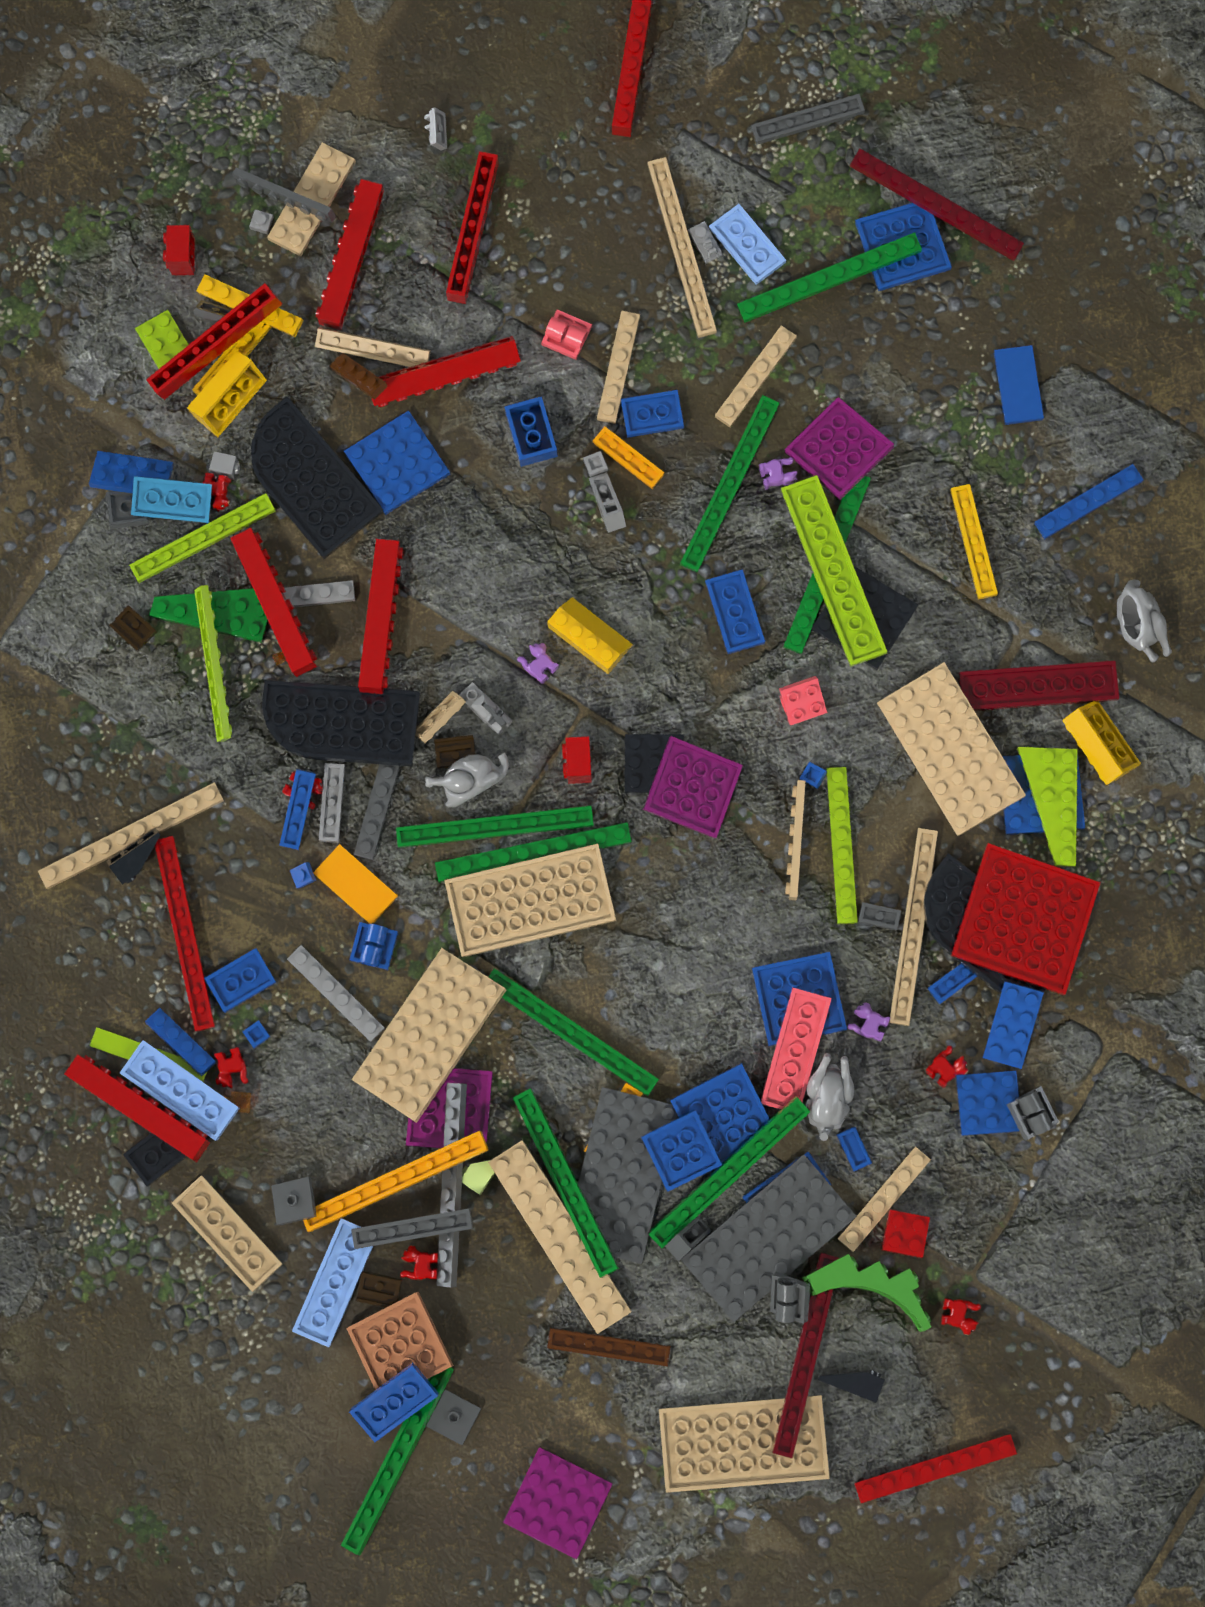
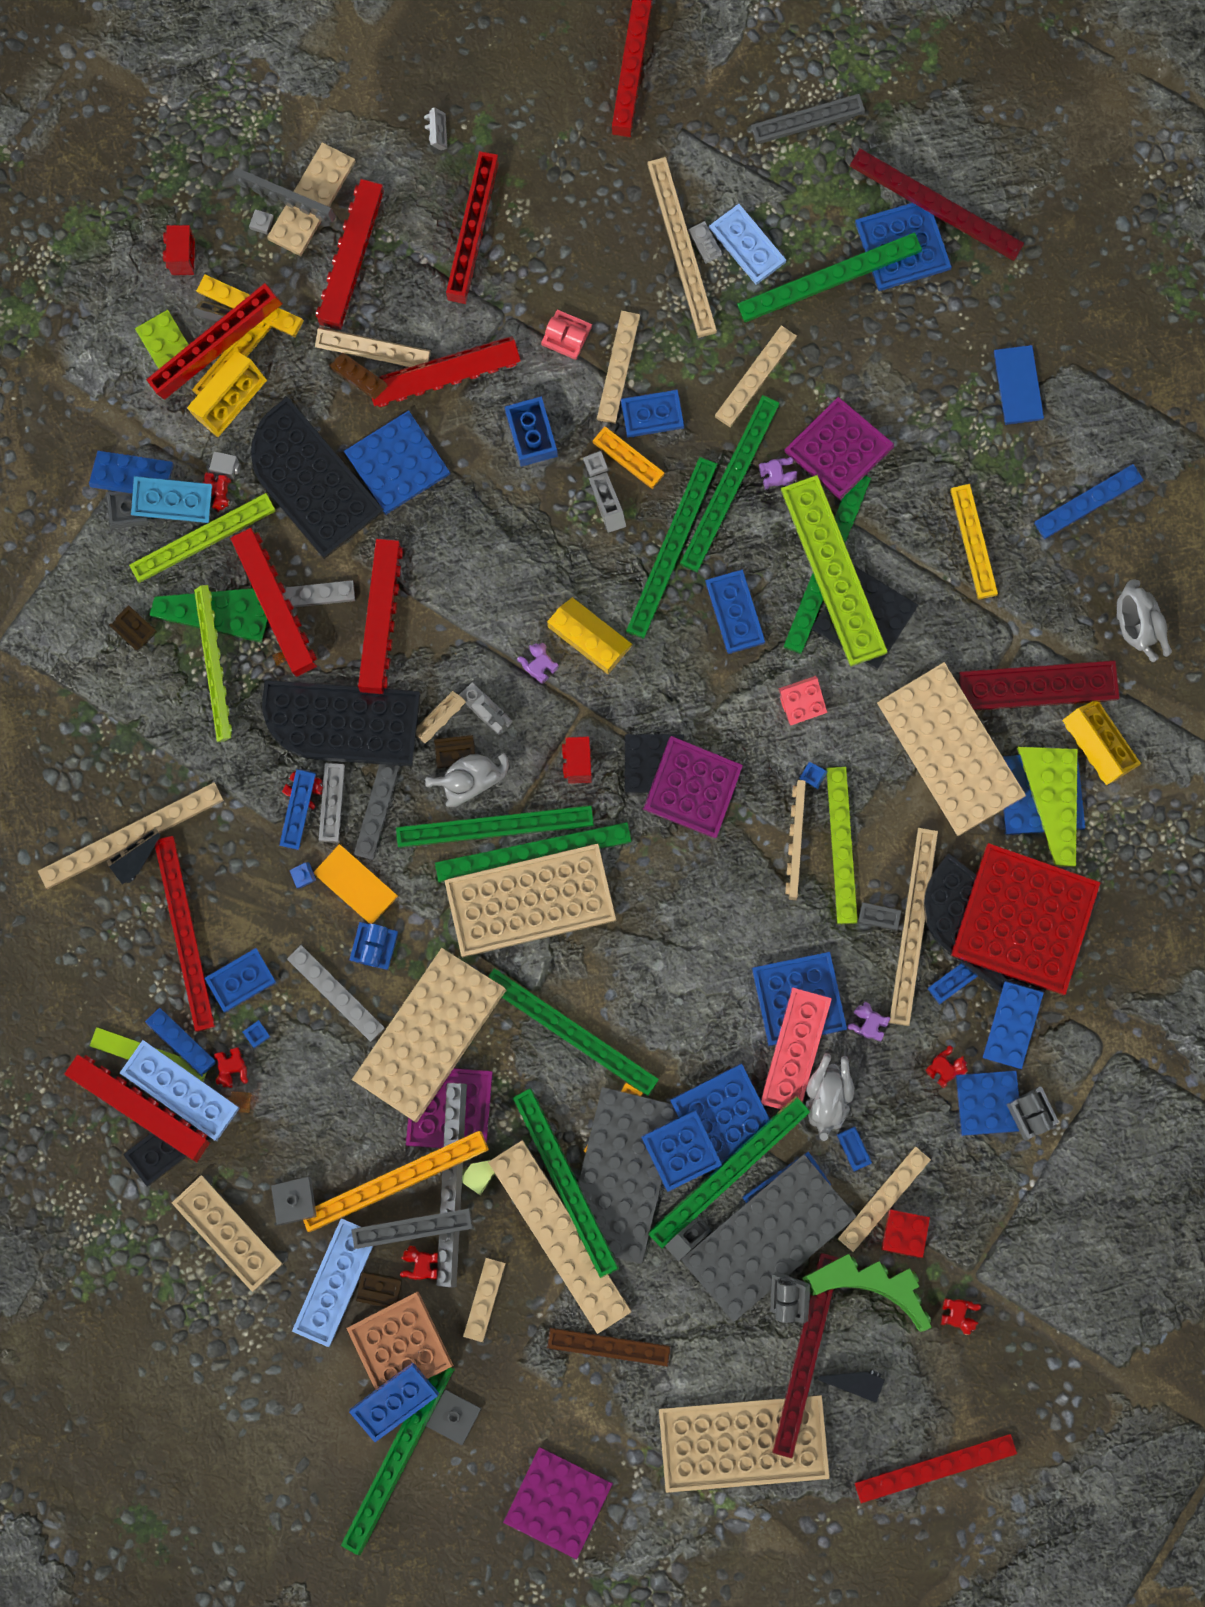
none -> tan plate [463,1258,506,1342]
none -> green plate [626,457,717,639]

